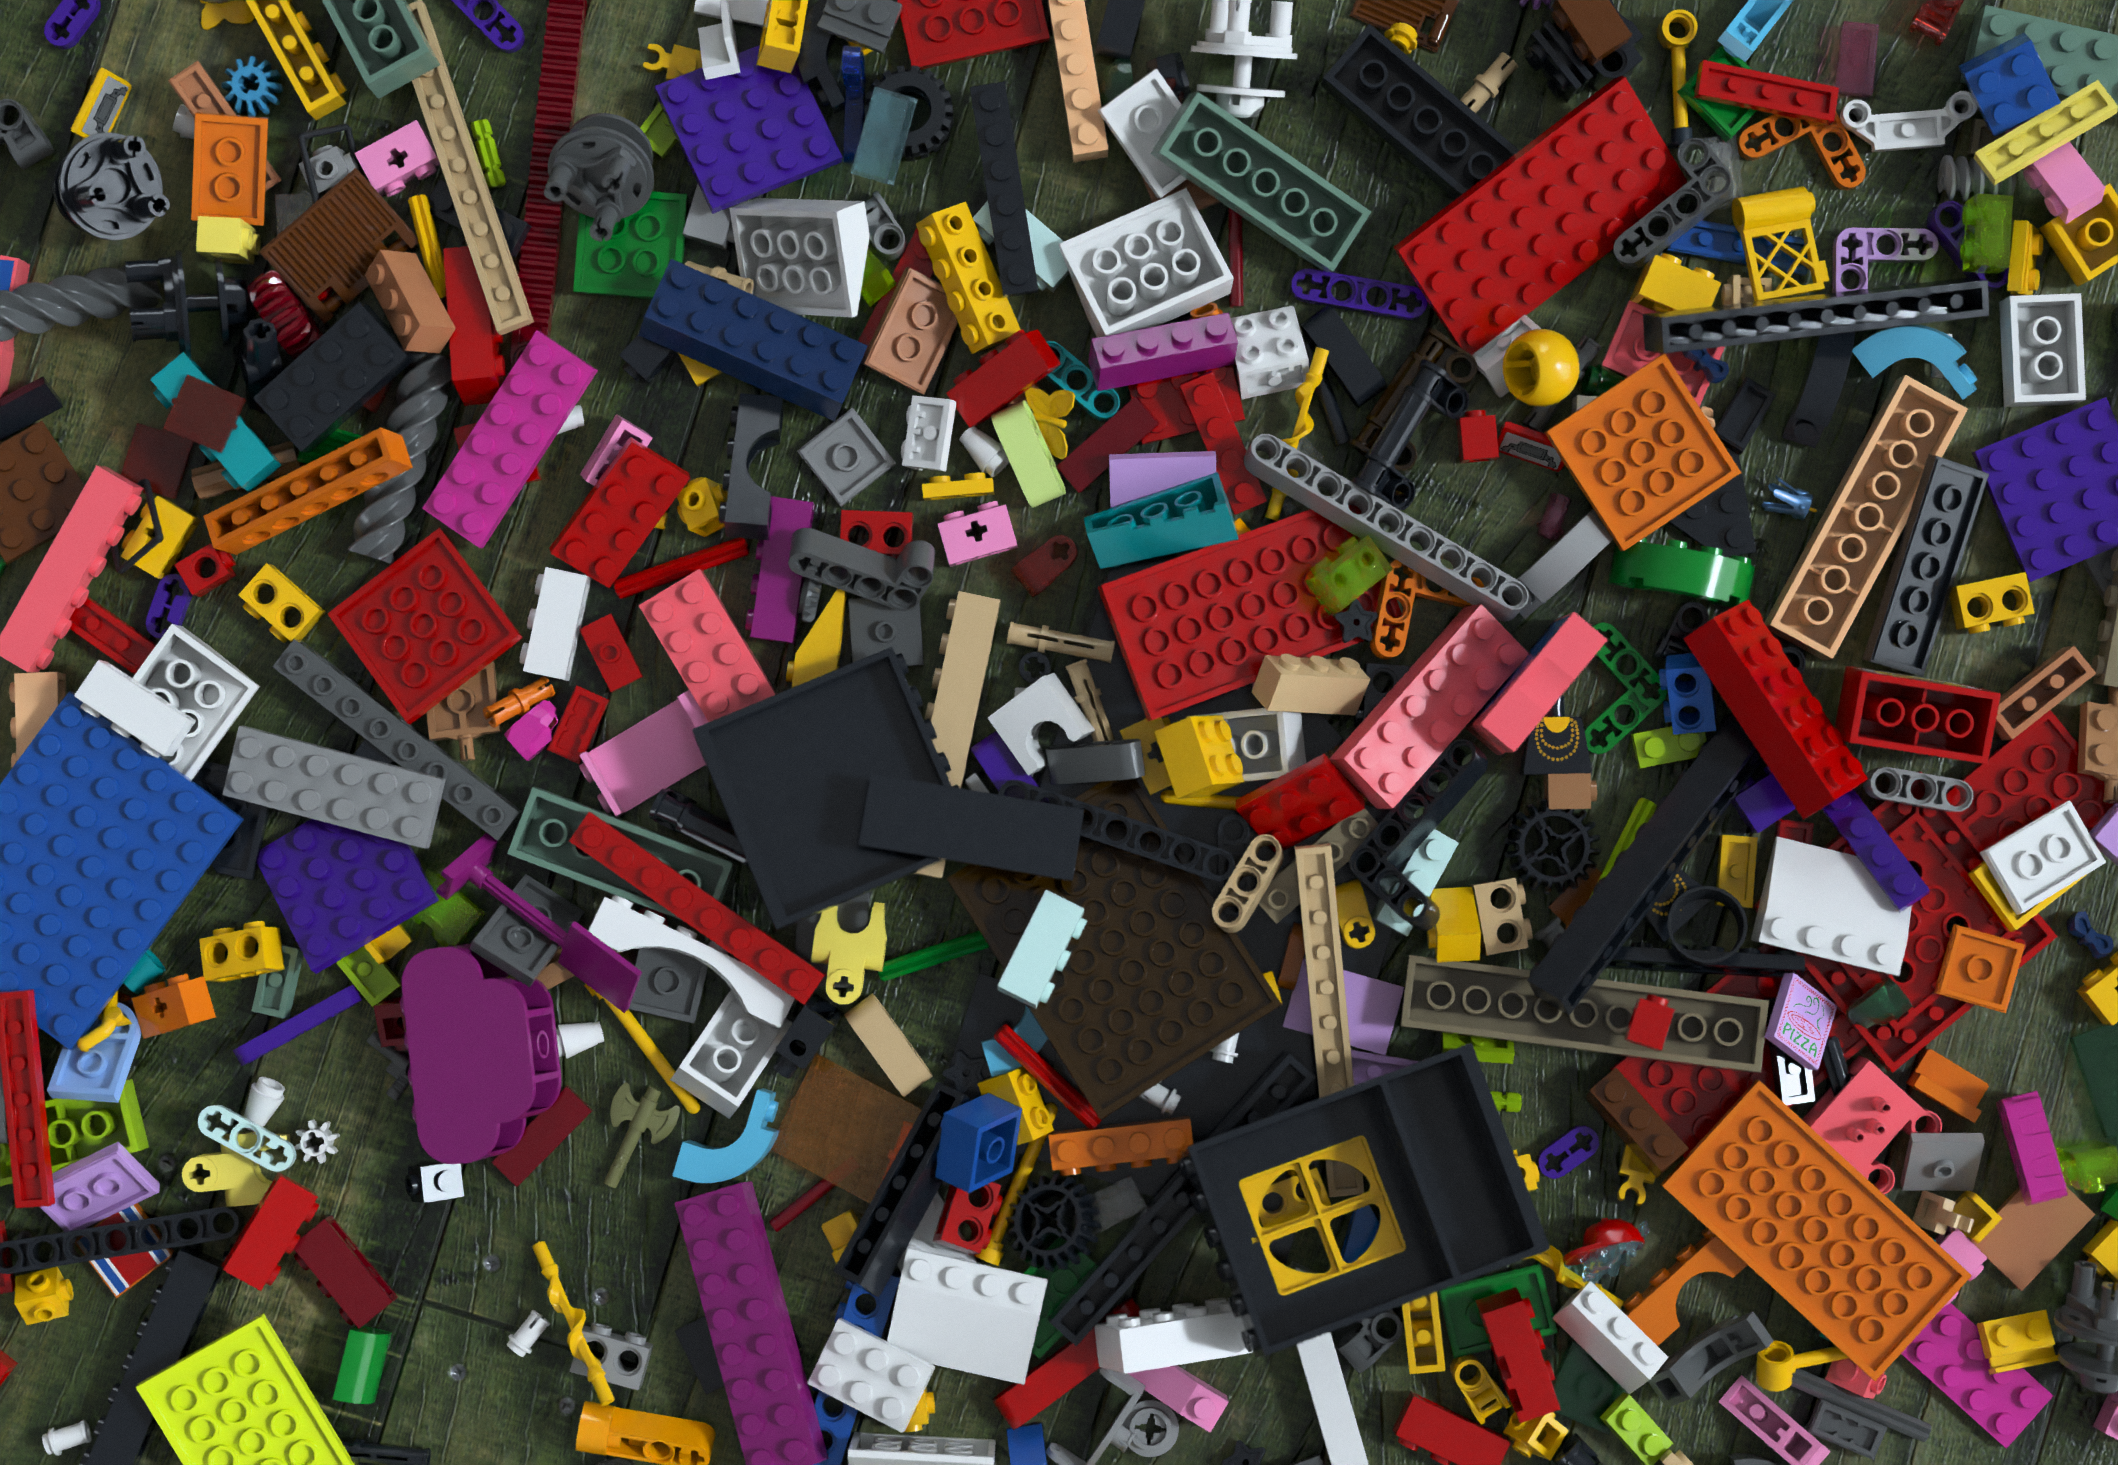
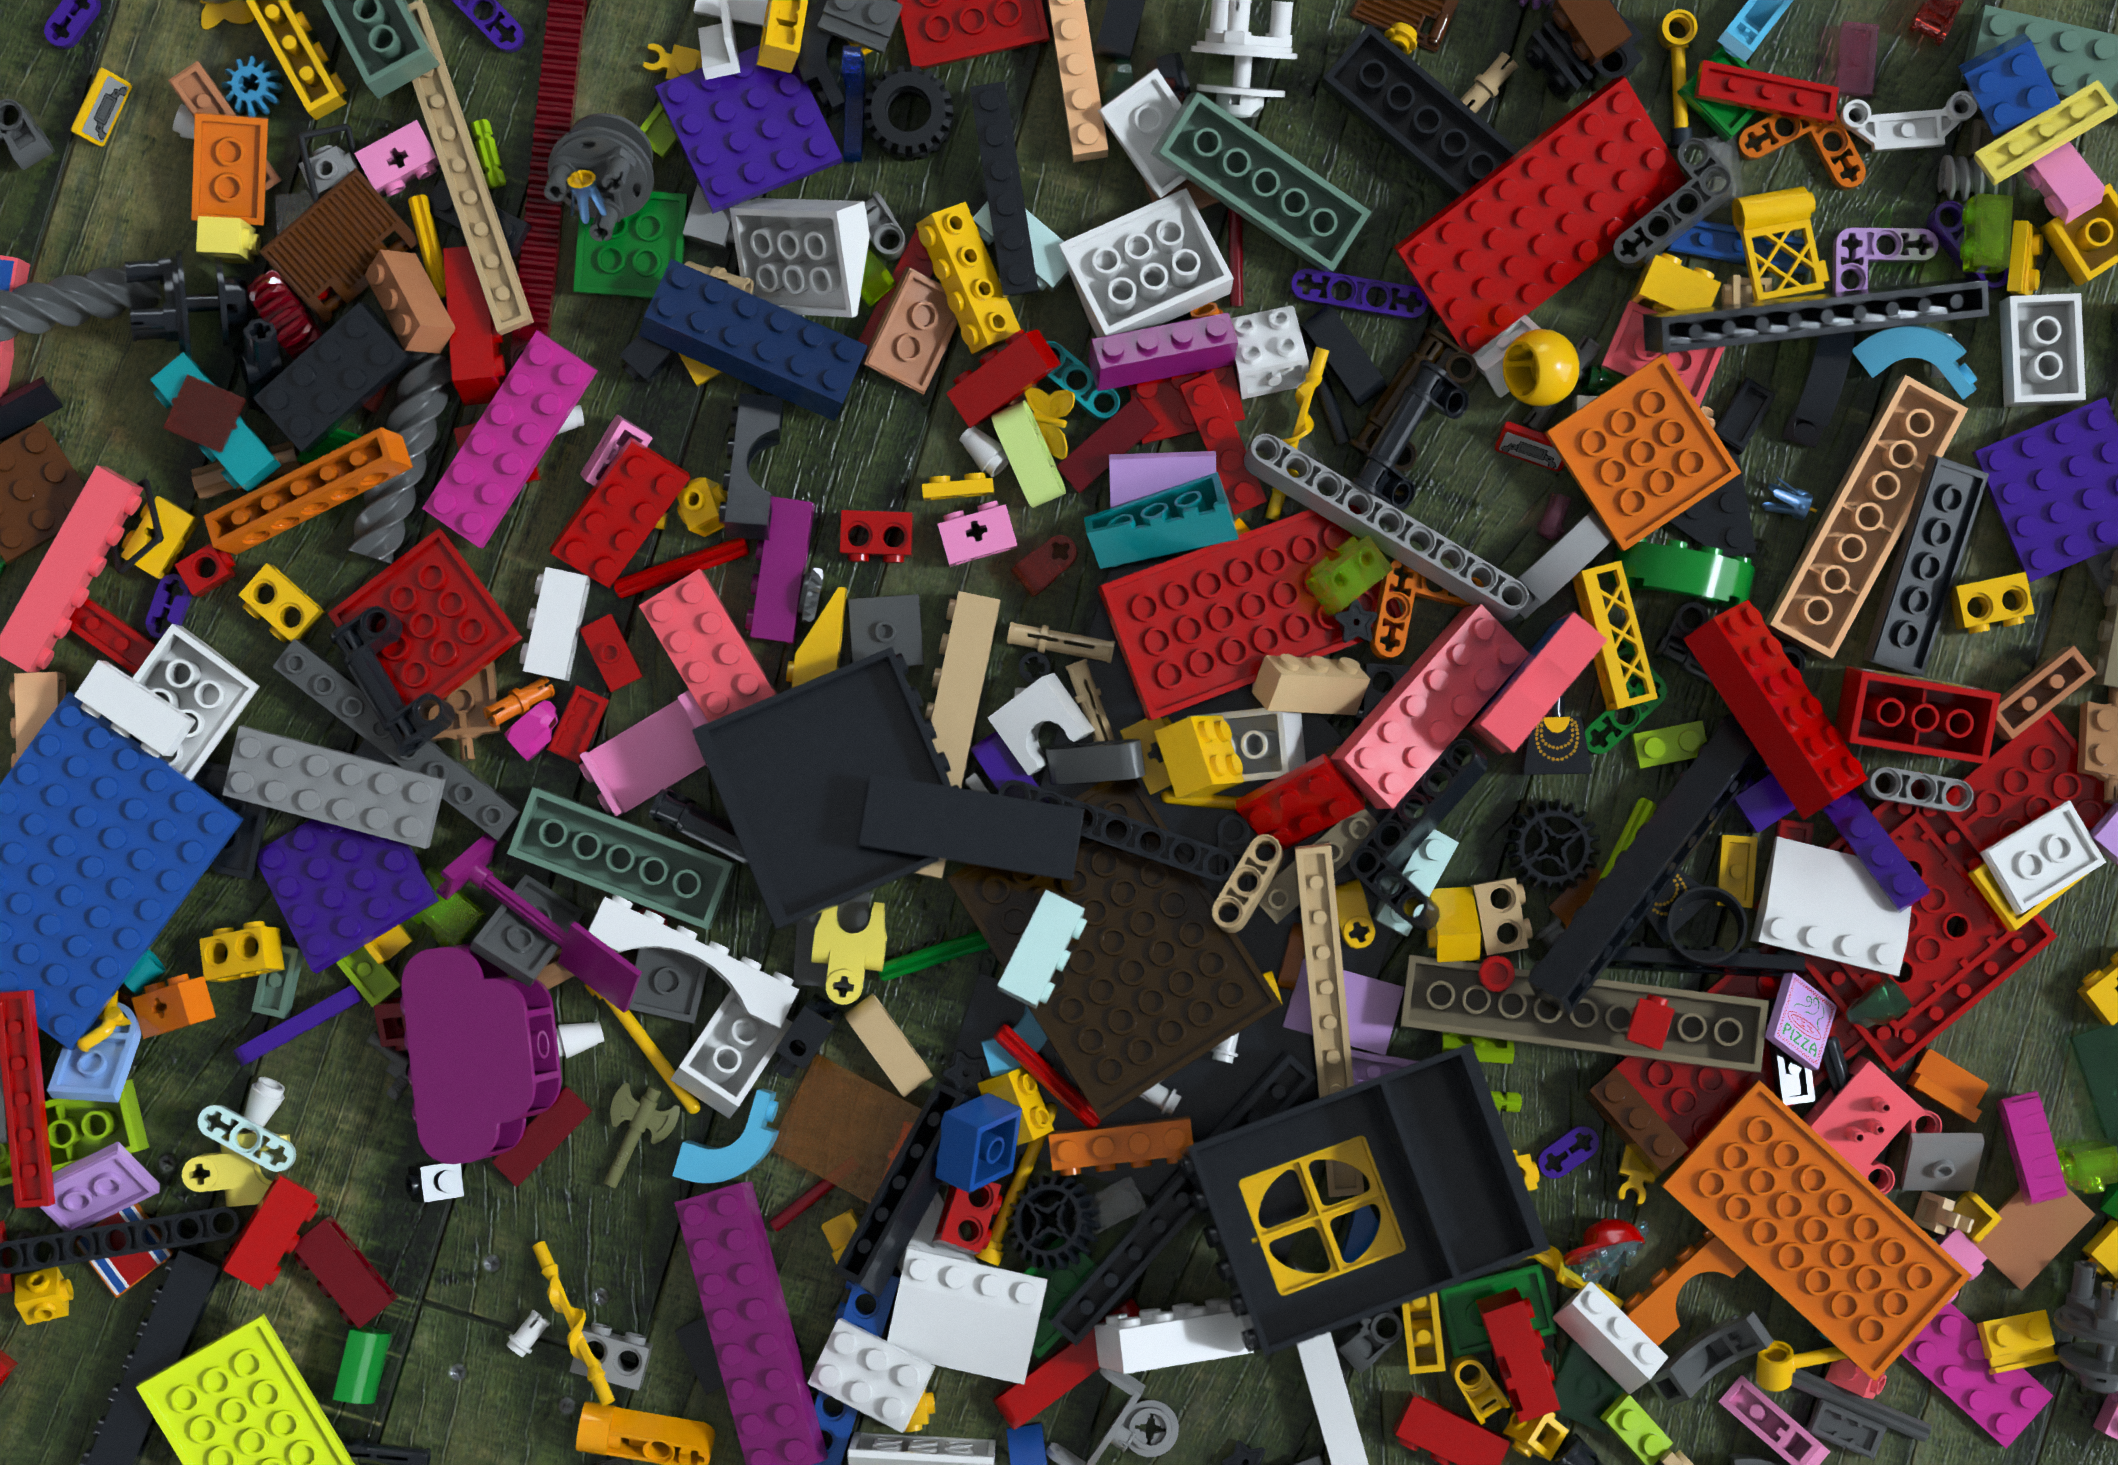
white pin [42,1420,92,1456] -> none
black piece [53,132,170,241] -> none
clear red piece [121,423,194,499] -> none
white gear [294,1119,340,1164] -> none
red plate [569,811,825,1005] -> none
dark grey beam [788,528,935,611] -> none
light grey tile [797,408,896,507] -> none
clear light blue piece [851,87,918,186] -> none
white bracket [901,395,957,472] -> none
bright pink slope [1128,1365,1229,1432] -> none
yellow brick [1258,1164,1331,1229] -> none
red brick [1456,410,1499,464] -> none
medium nougat brick [1543,773,1597,809] -> none
blue brick [1659,653,1717,735] -> none
dark blue piece [1683,349,1729,383] -> none
orange tile [1934,924,2025,1013] -> none
dark blue piece [2067,912,2114,959] -> none
none -> black piece [329,606,455,756]
none -> flat silver piece [567,170,607,224]
none -> red tile [1478,956,1515,992]
none -> yellow fence [1572,561,1658,712]

